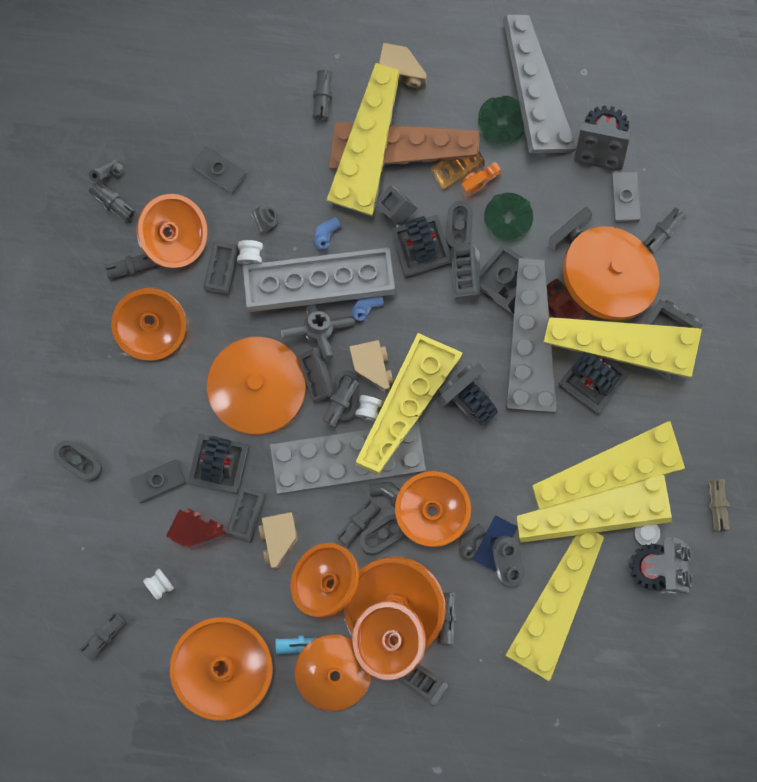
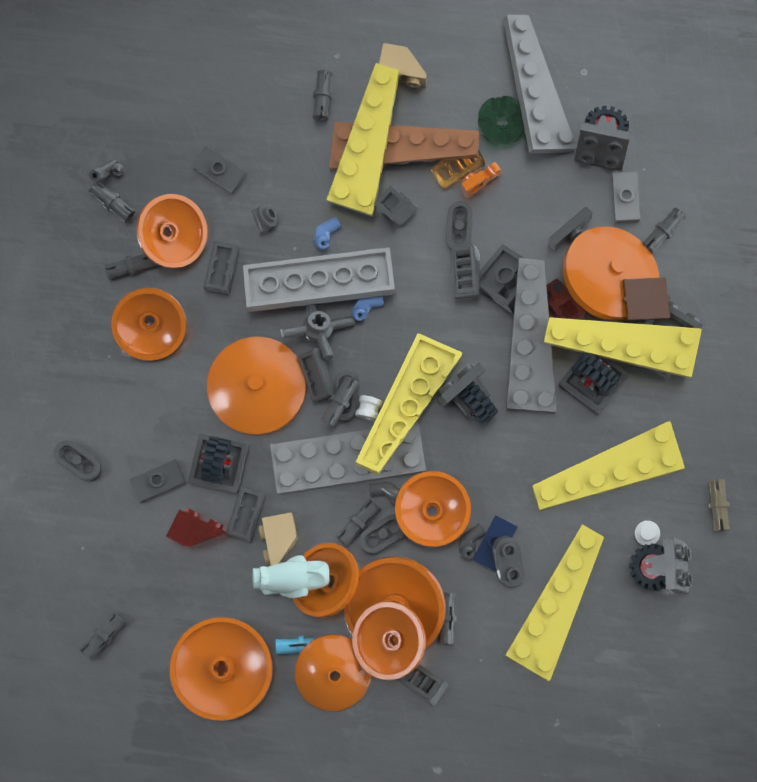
white wheel [143,568,174,601] -> none
white wheel [237,240,263,265] -> none
tan slope [350,340,394,394] -> none
dark grey plate [391,214,452,277] -> none
clear green plate [484,193,533,243] -> none
light yellow wing [517,475,672,543] -> none
none -> light aqua animal [252,555,329,598]
none -> reddish brown piece [622,277,670,321]

